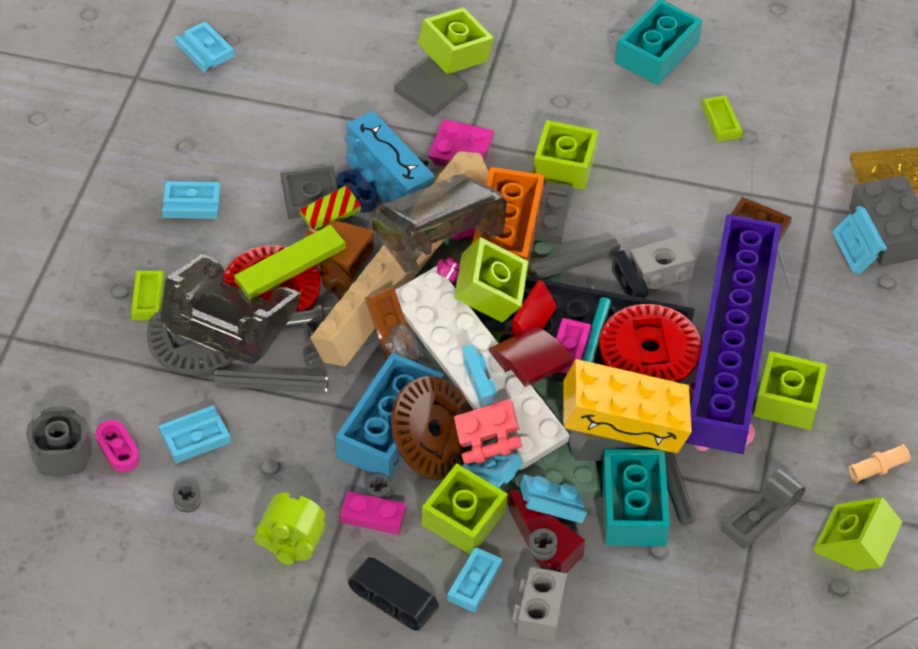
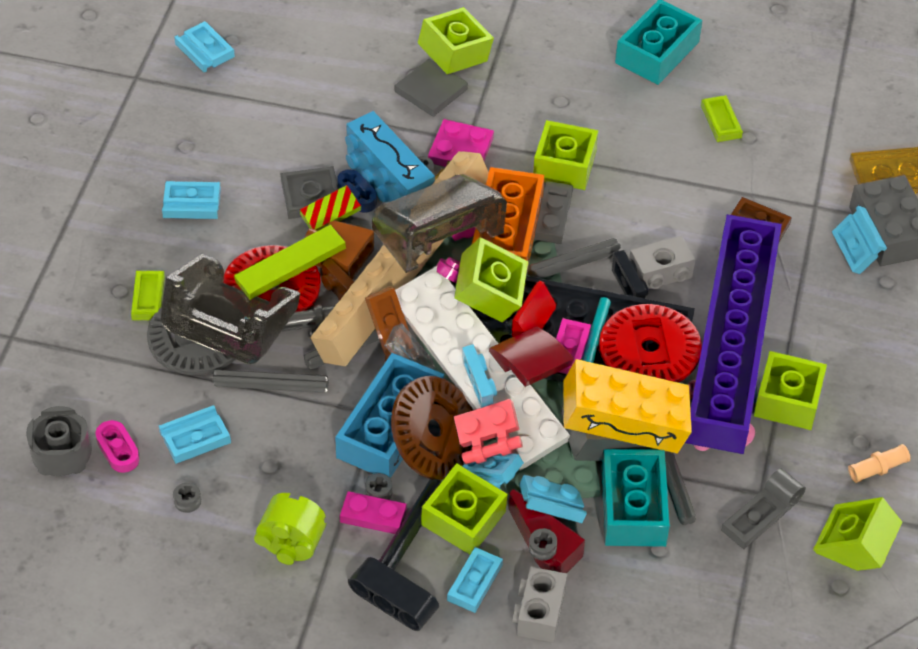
none -> black axle [379,479,442,570]

